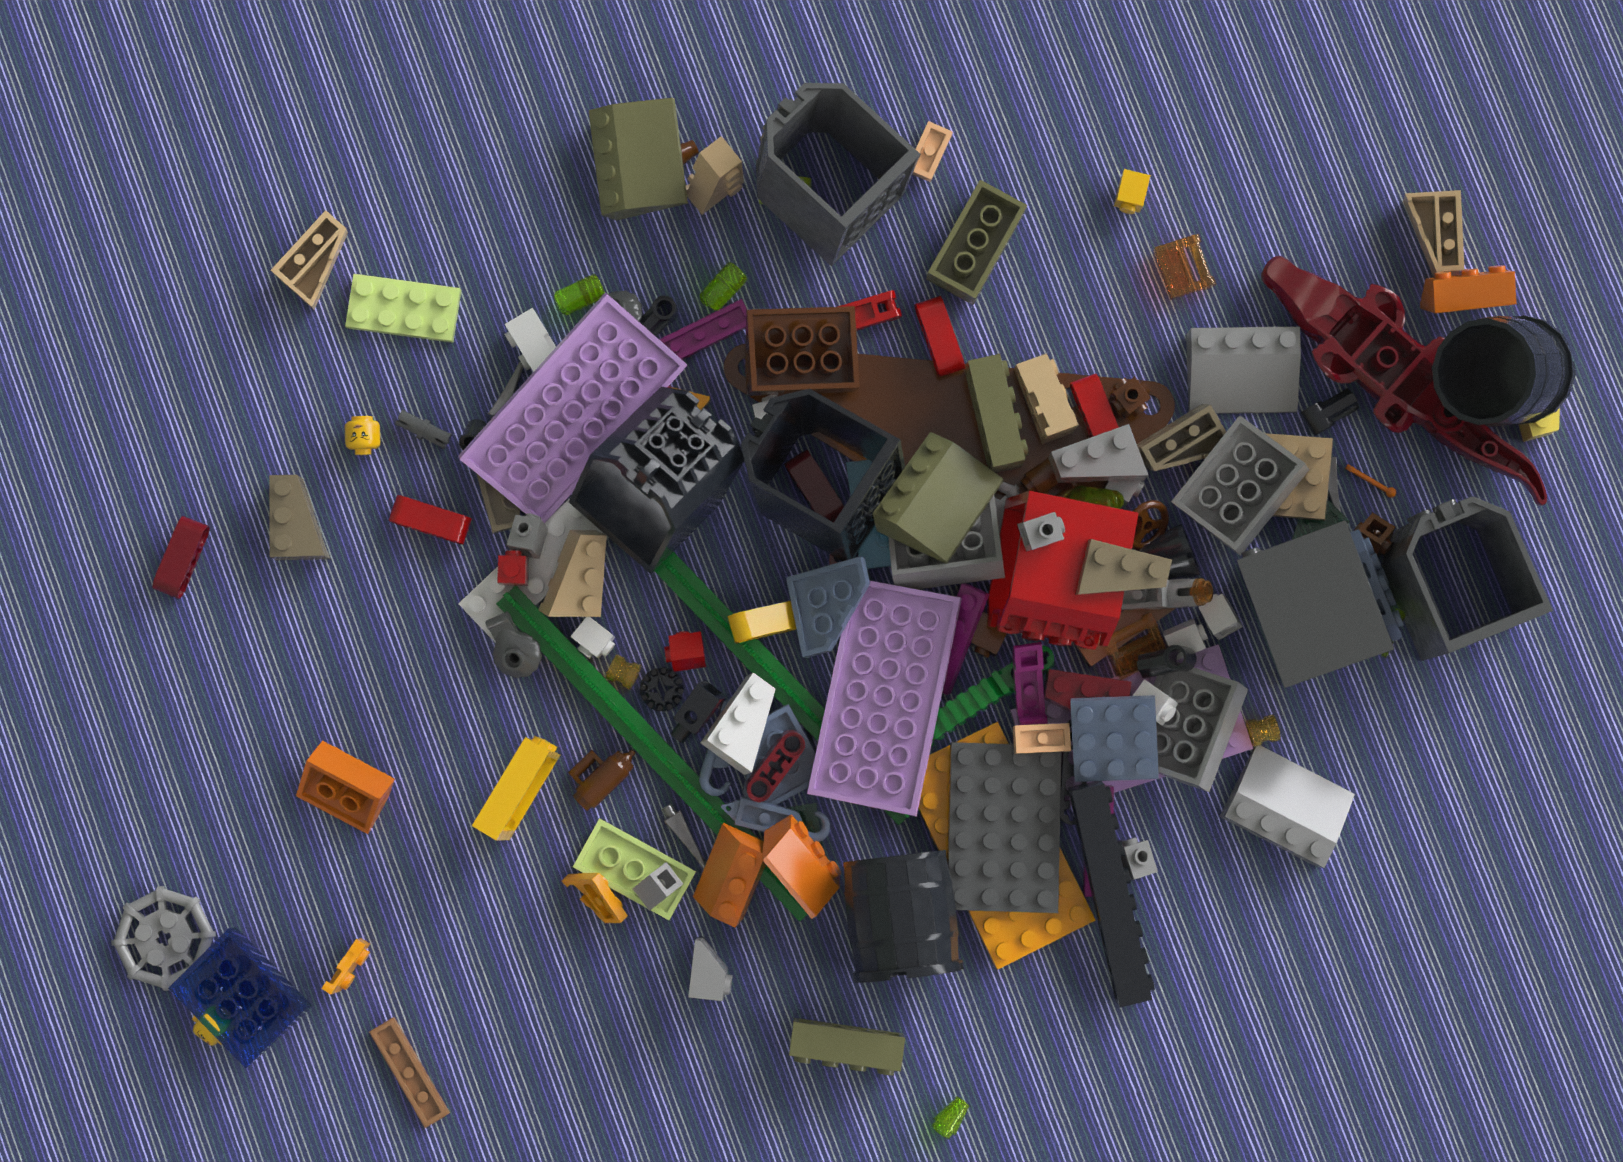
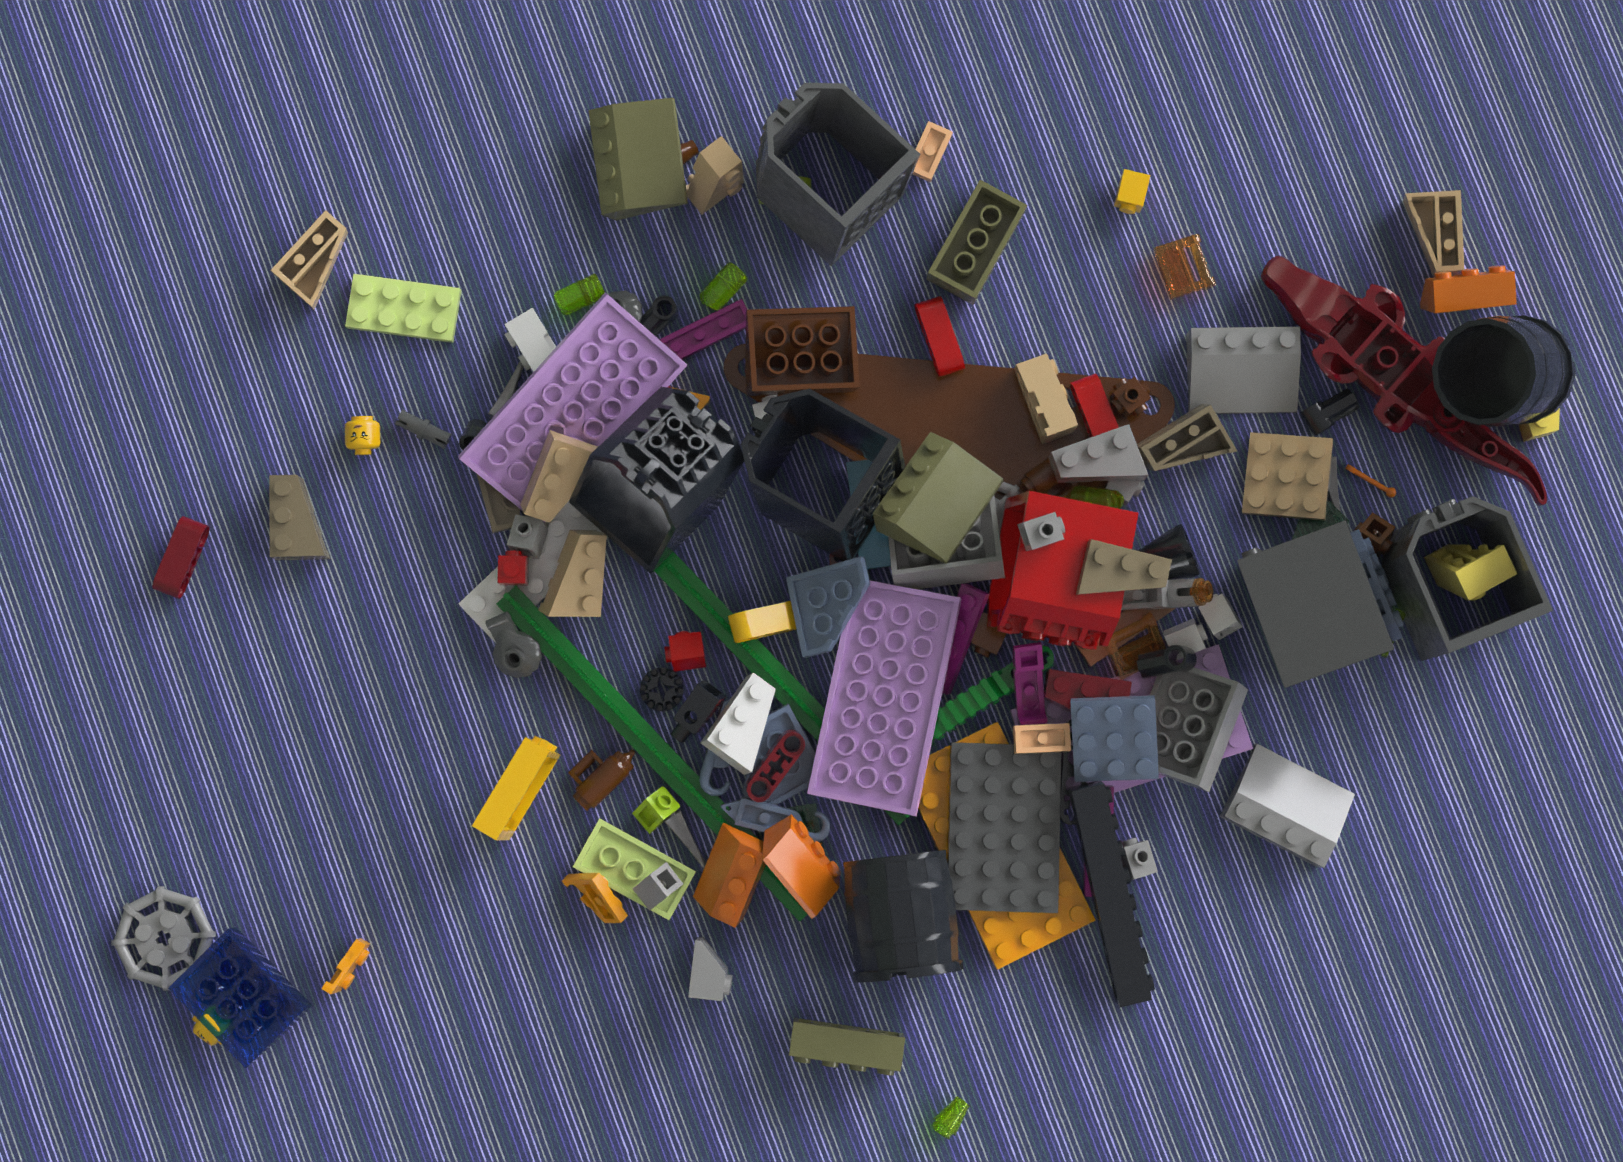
orange slope [296,740,395,834] -> none
medium nougat tile [369,1017,450,1128] -> none
red beam [388,495,472,545] -> none
white brick [571,617,615,659] -> none
clear yellow wheel [605,654,642,690] -> none
beam [784,449,844,523] -> none
red plate [838,290,902,331] -> none
olive brick [965,354,1029,473] -> none
reddish brown piece [1132,500,1169,550] -> none
white brick [1133,679,1178,726] -> none
light grey slope [1171,416,1309,556] -> none
clear yellow wheel [1246,714,1281,747] -> none
none -> tan wedge [520,430,598,523]
none -> lime bracket [632,786,680,834]
none -> light yellow wedge [1424,544,1517,601]

